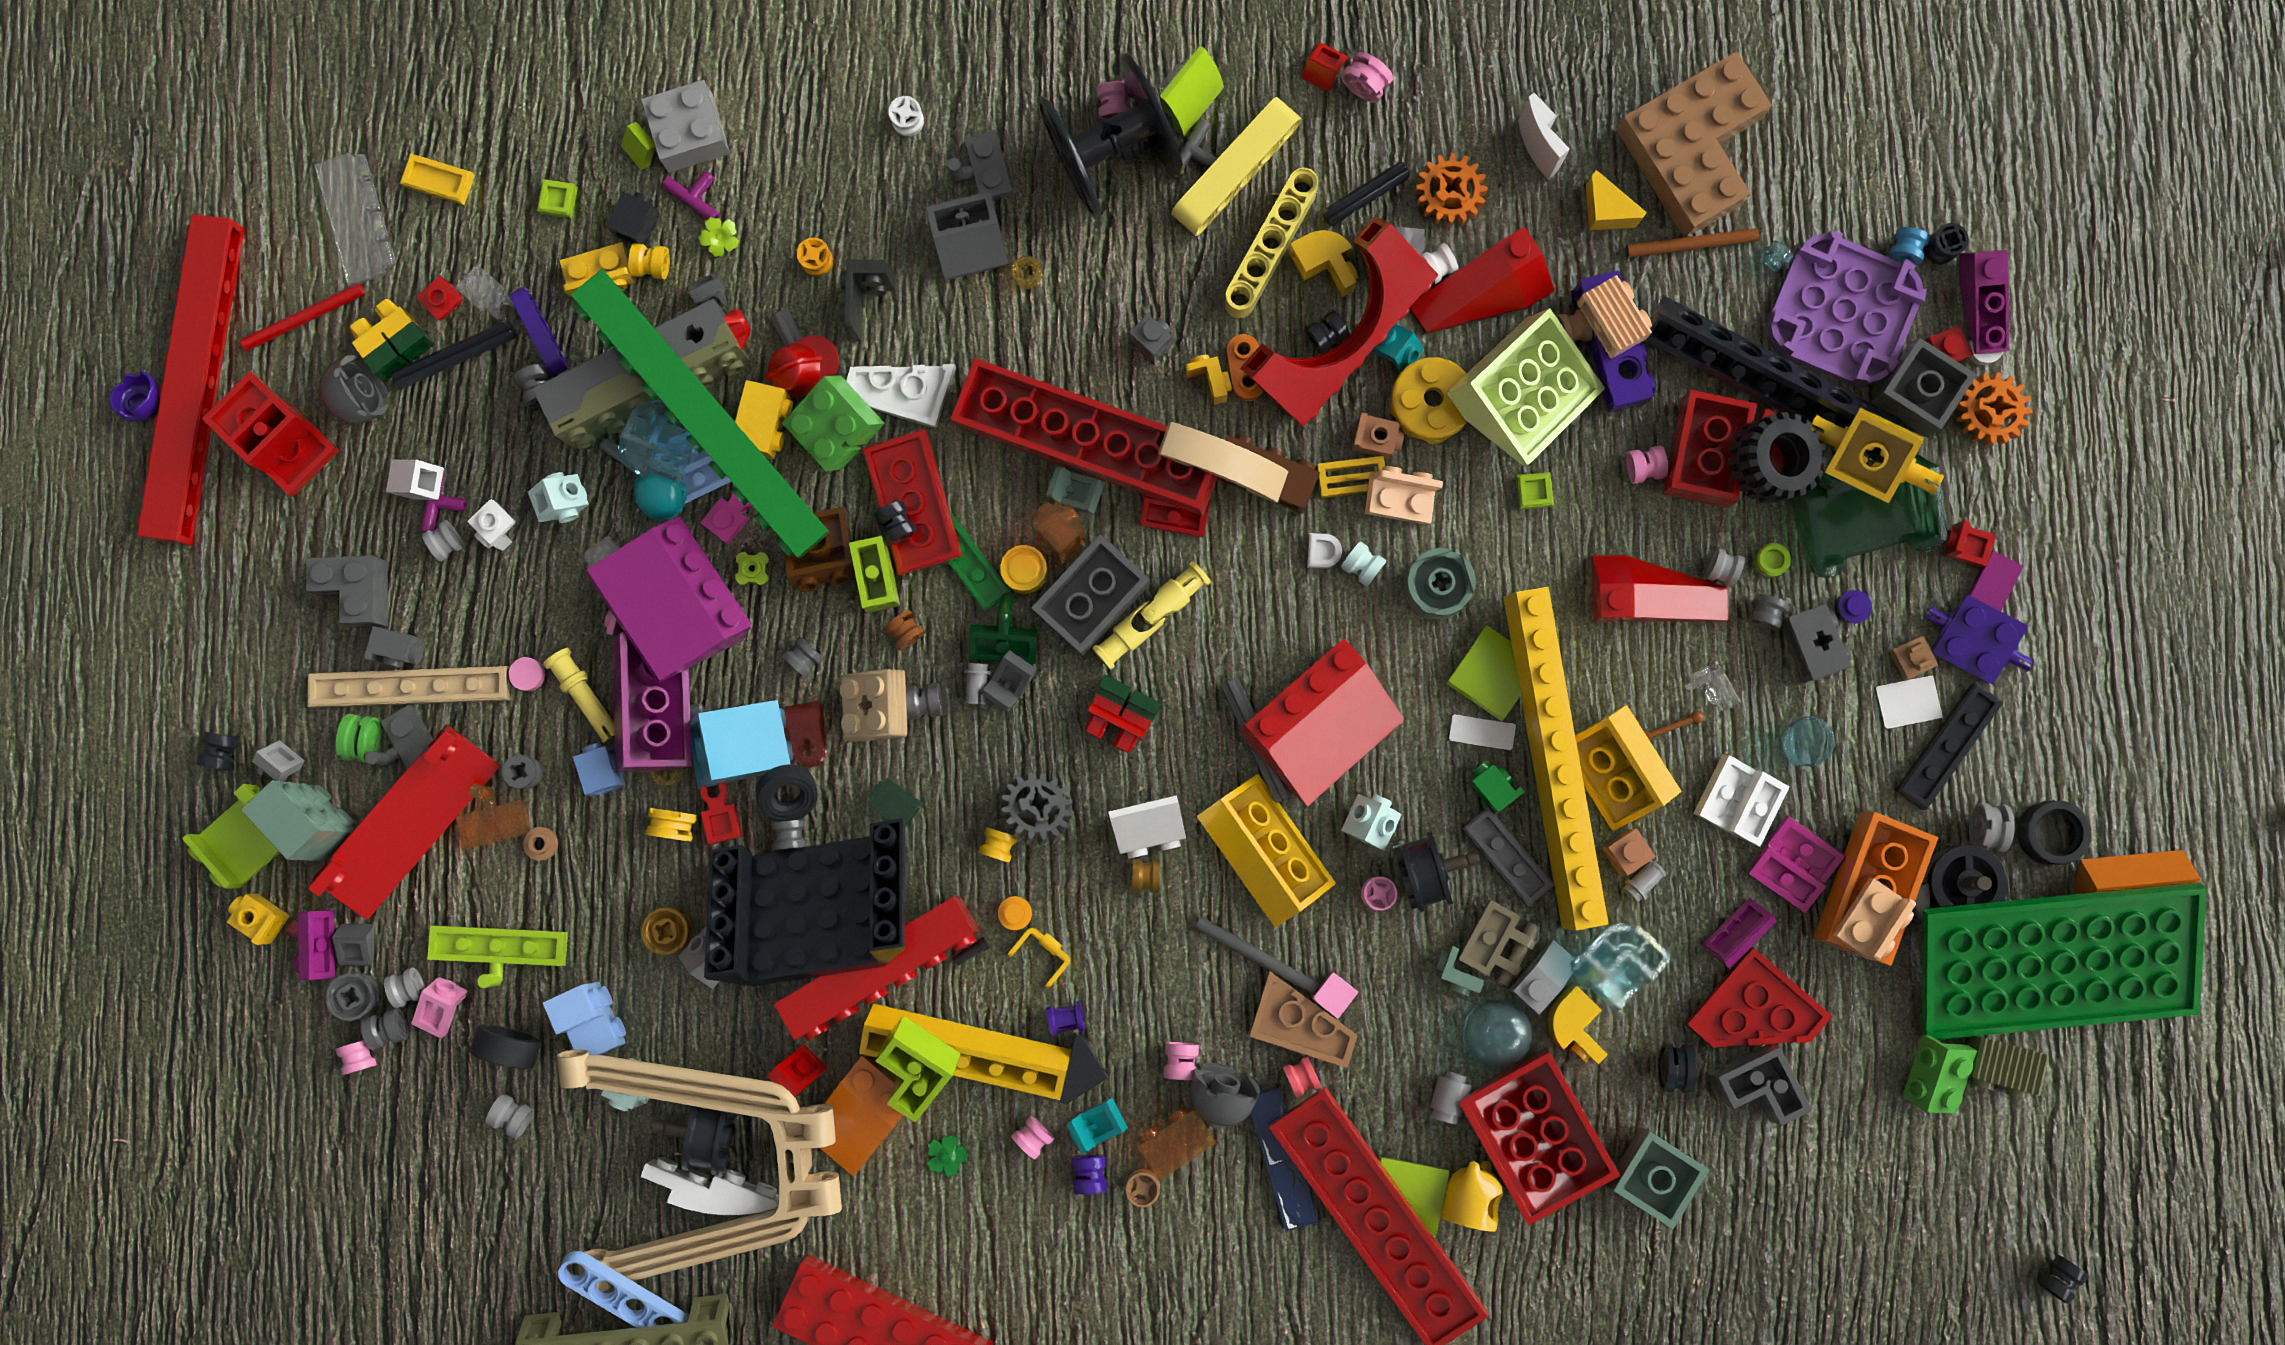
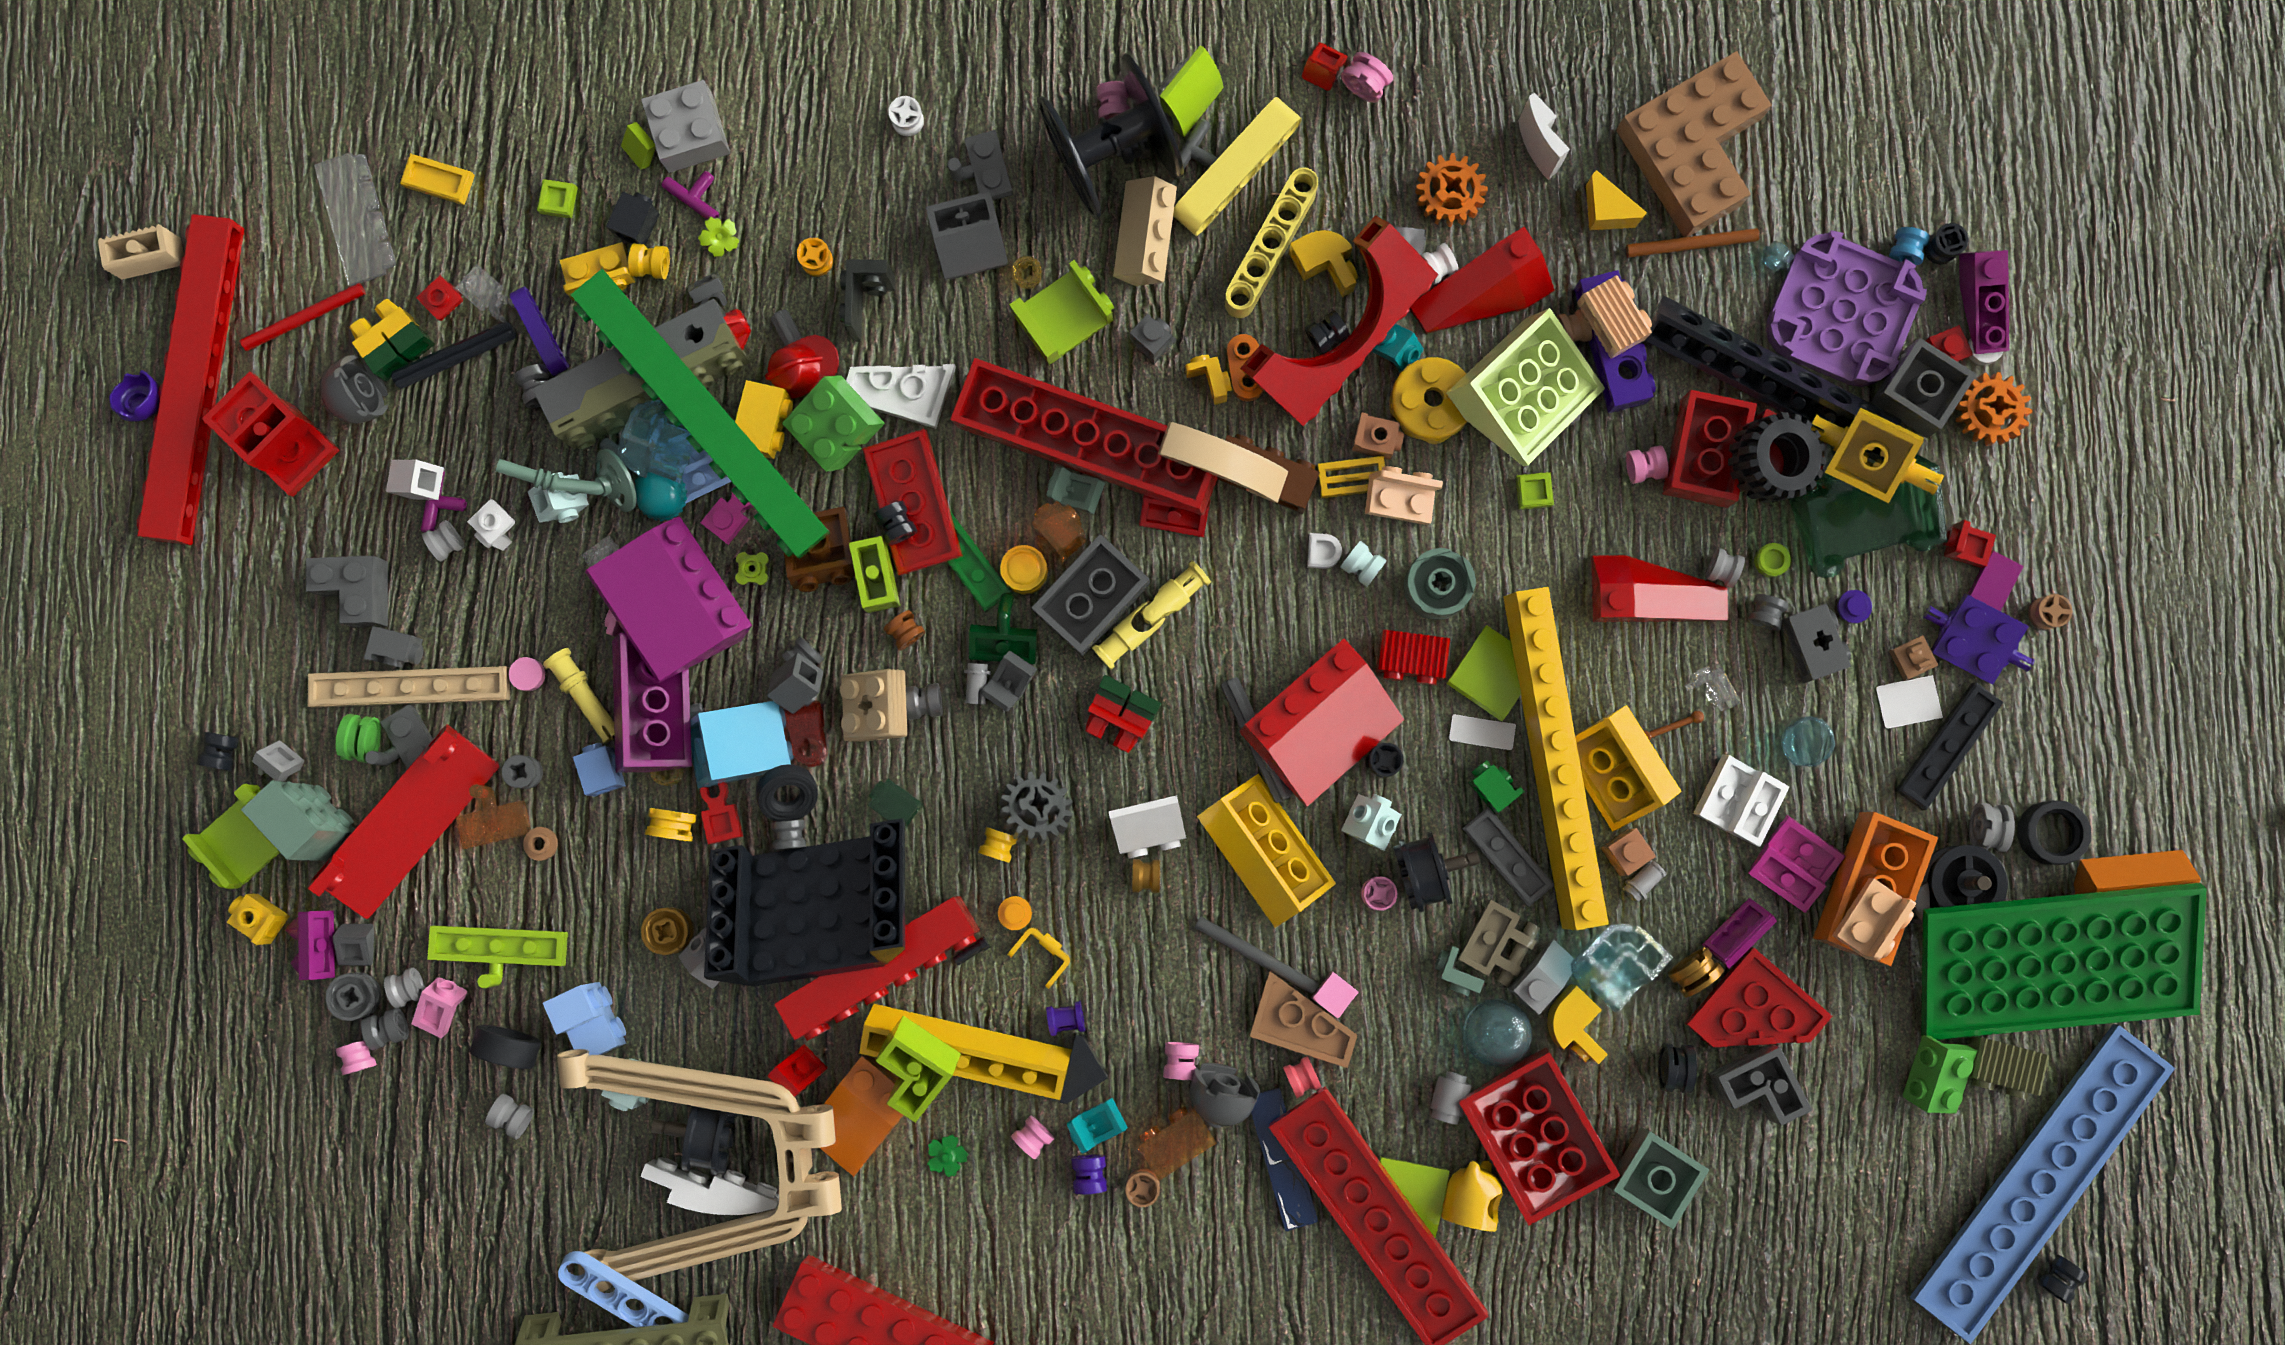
black axle [1322,161,1410,226] -> none
none -> tan brick [98,224,184,280]
none -> sand green dish [495,449,637,512]
none -> dark grey brick [767,652,824,714]
none -> lime panel [1009,260,1114,365]
none -> tan brick [1113,176,1177,286]
none -> black wheel [1367,743,1404,778]
none -> red brick [1376,629,1450,686]
none -> pearl gold wheel [1668,947,1724,998]
none -> medium blue plate [1910,1024,2175,1344]
none -> medium nougat wheel [2028,594,2073,630]

